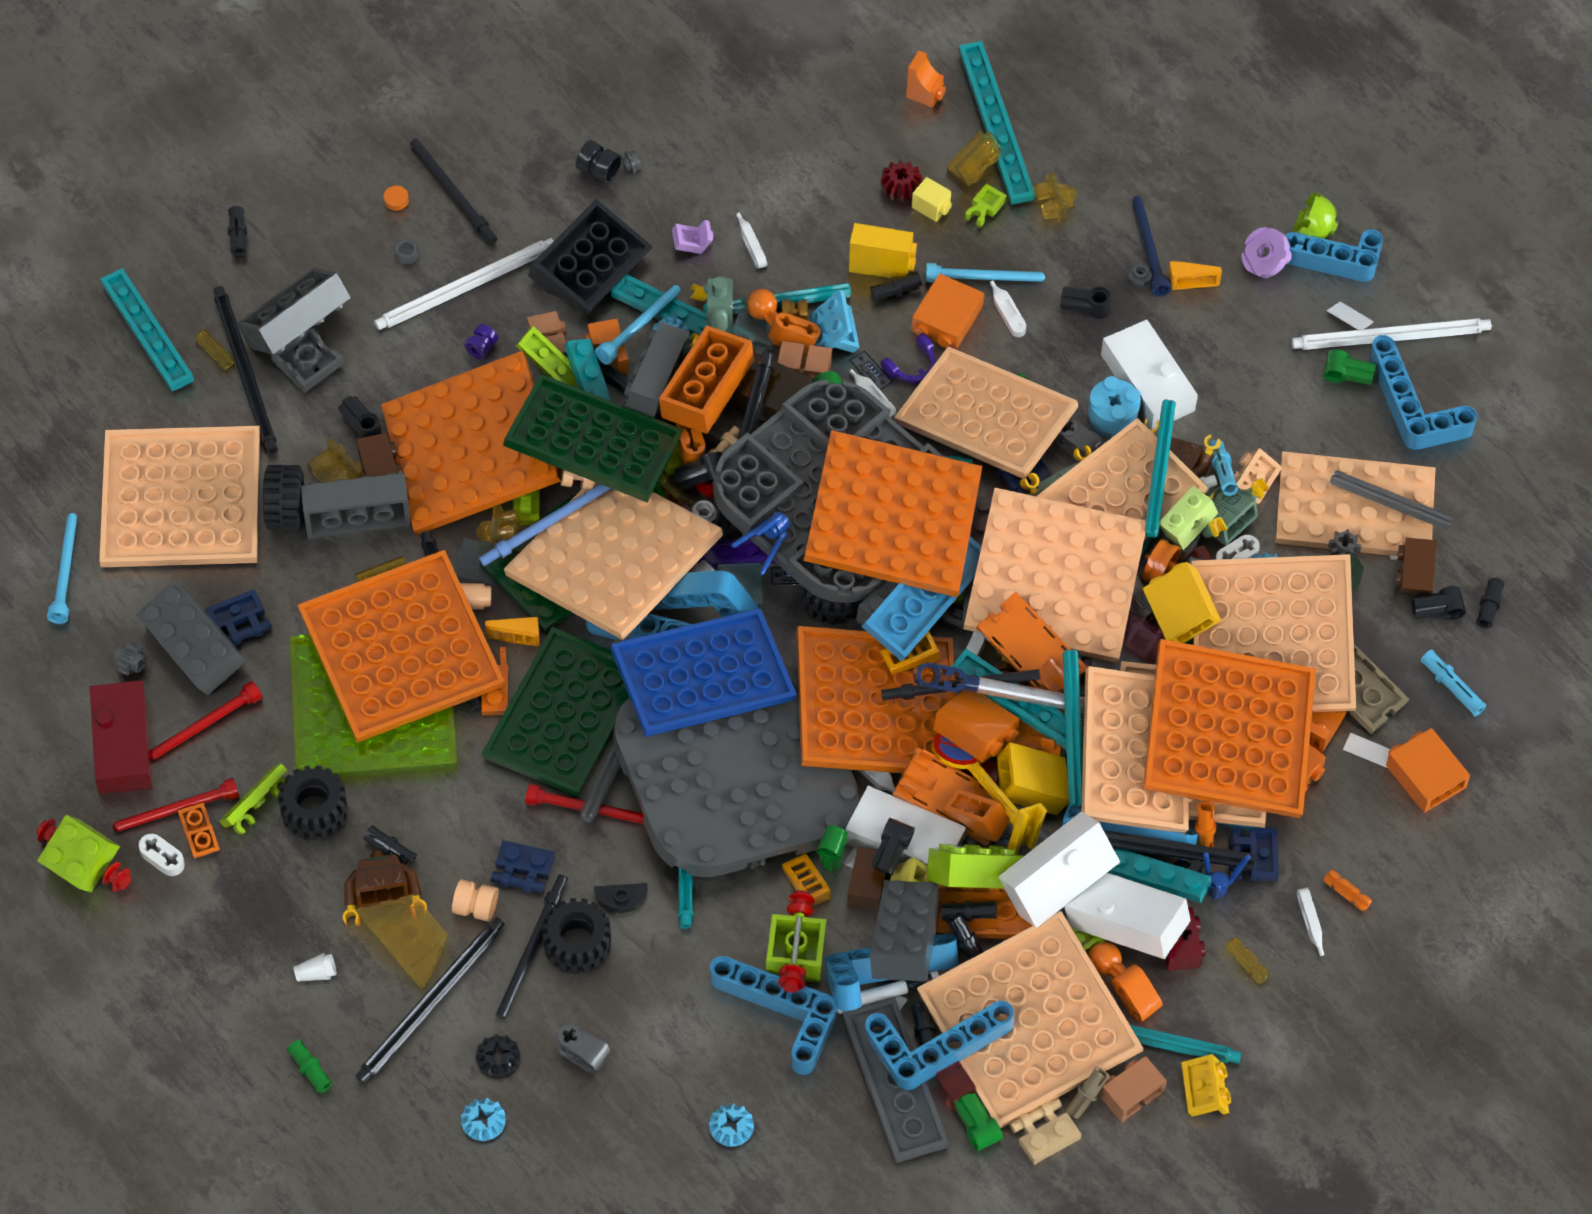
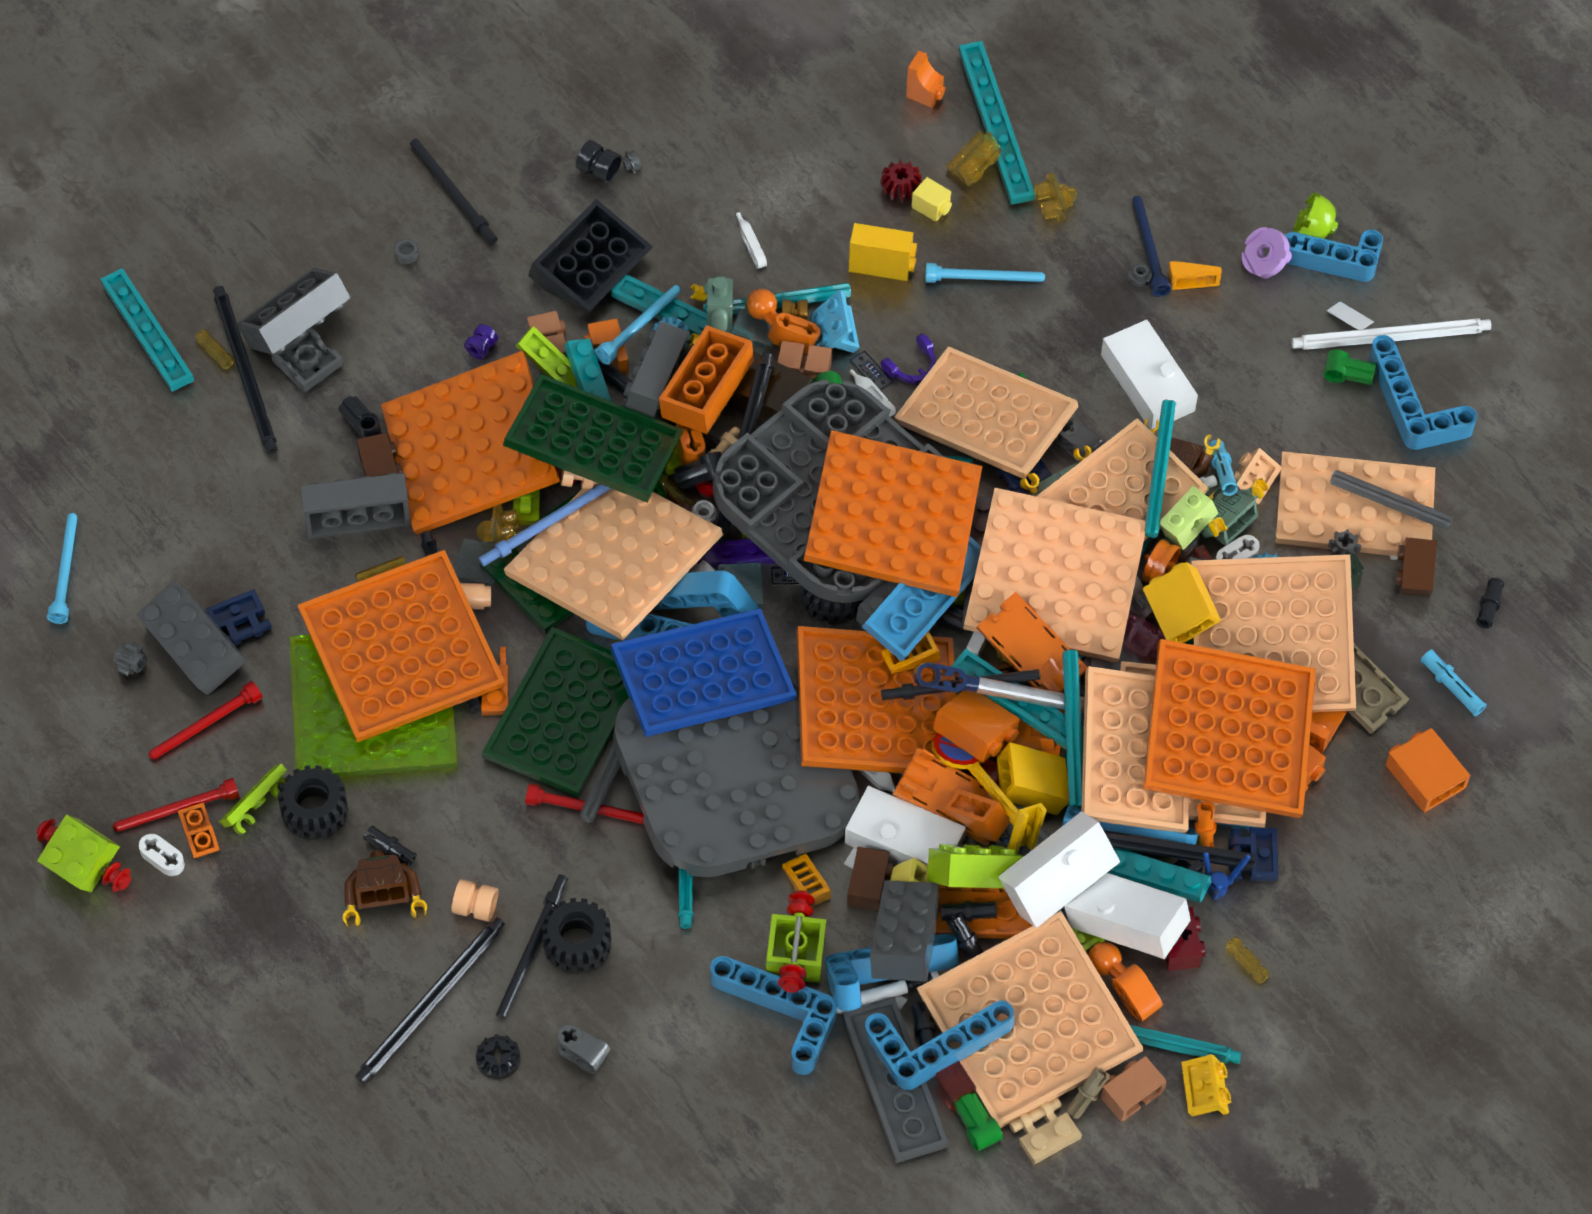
dark red brick [89,680,153,795] -> none
light nougat plate [99,426,260,567] -> none
black pin [227,206,247,256] -> none
black tyre [262,465,305,530] -> none
green pin [287,1039,333,1093] -> none
white cone [294,953,336,982] -> none
clear yellow bracket [307,438,364,483] -> none
clear yellow wing [355,894,449,991] -> none
white piece [374,238,554,331] -> none
orange tile [384,186,409,211] -> none
medium azure gear [461,1098,506,1141] -> none
light orange slope [485,617,540,646] -> none
dark blue plate [490,840,555,894] -> none
black plate [594,883,648,913] -> none
lavender bracket [672,220,713,254] -> none
medium azure gear [709,1103,754,1147] -> none
blue plant [732,512,790,575] -> none
green piece [816,825,849,873] -> none
black pin [870,271,923,302] -> none
black piece [871,817,915,876] -> none
orange brick [911,273,984,350] -> none
lime plate [965,183,1007,227] -> none
white piece [990,281,1026,337] -> none
black piece [1060,286,1110,319] -> none
medium azure brick [1088,376,1141,438] -> none
white piece [1297,888,1324,956] -> none
orange axle [1323,870,1372,911] -> none
white sticker [1343,733,1390,768] -> none
black piece [1411,586,1466,620] -> none

